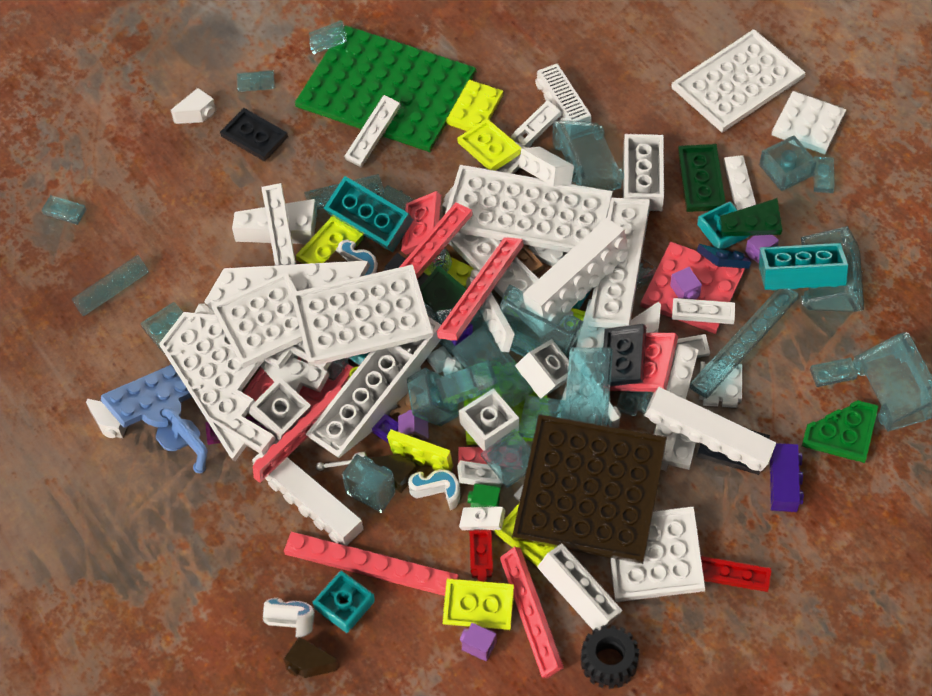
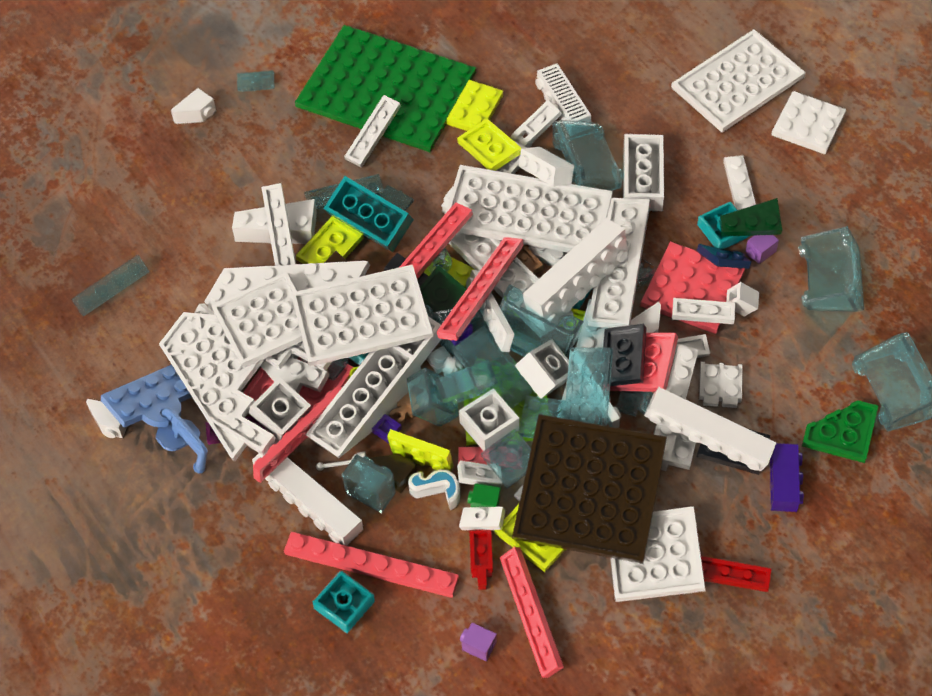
clear light blue plate [42,195,86,225] -> none
clear light blue plate [140,302,183,354] -> none
black plate [220,108,288,162] -> none
white animal [263,598,314,637] -> none
dark brown slope [284,637,339,678] -> none
clear light blue plate [309,20,347,54] -> none
animal [335,240,378,275] -> none
medium lavender brick [398,409,429,441] -> none
coral plate [401,191,441,255] -> none
neon yellow plate [443,579,514,630] -> none
white brick [537,544,623,630] -> none
black tyre [581,625,639,689] -> none
medium lavender brick [670,267,702,300] -> none
dark green plate [678,144,726,212] -> none
clear light blue plate [689,289,799,399] -> none
clear light blue brick [759,135,817,192] -> none
teal brick [759,243,848,290] -> none
clear light blue plate [810,358,858,387] -> none
clear light blue plate [813,156,834,193] -> none
none -> white brick [726,282,759,316]

